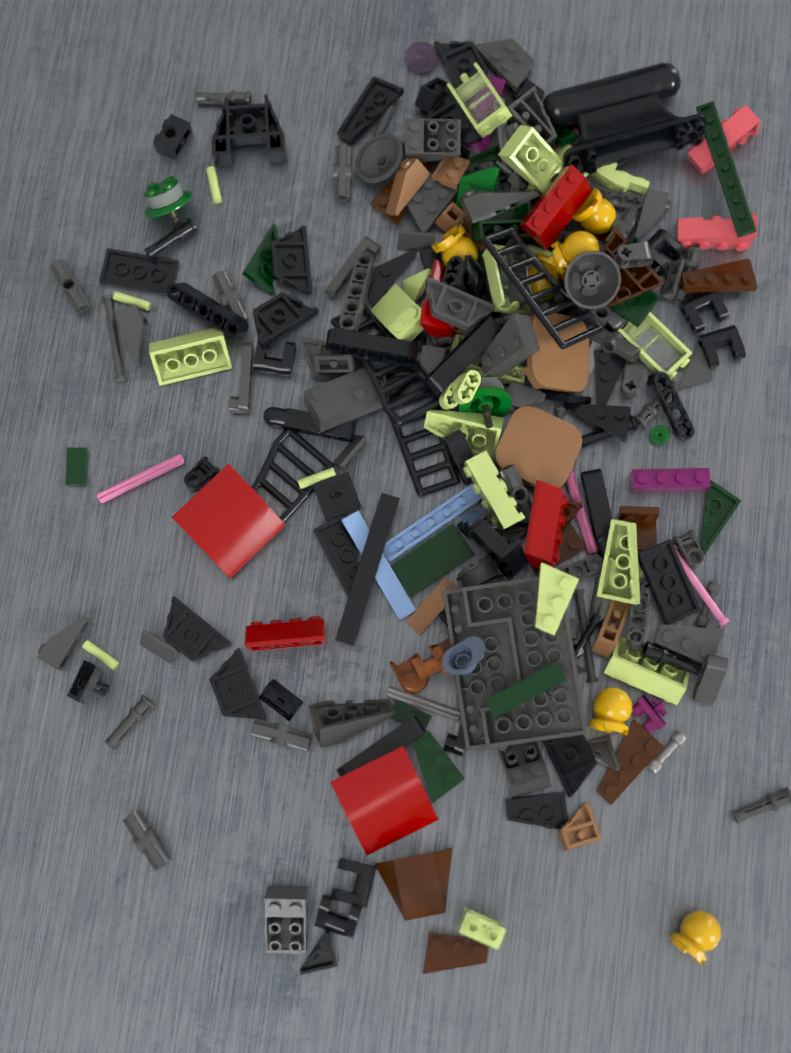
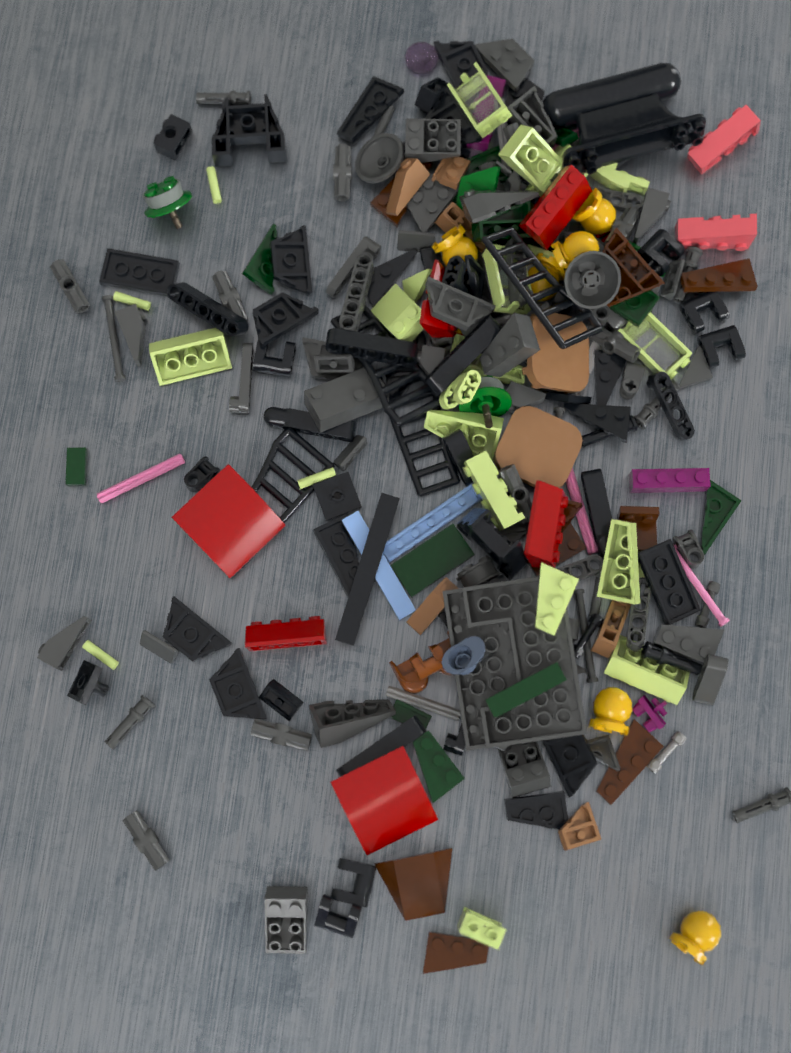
black pin [144,218,198,259] -> none
black tile [300,929,338,975] -> none
dark grey piece [614,241,653,269] -> none
green tile [650,425,670,444] -> none
dark green tile [696,101,756,238] -> none

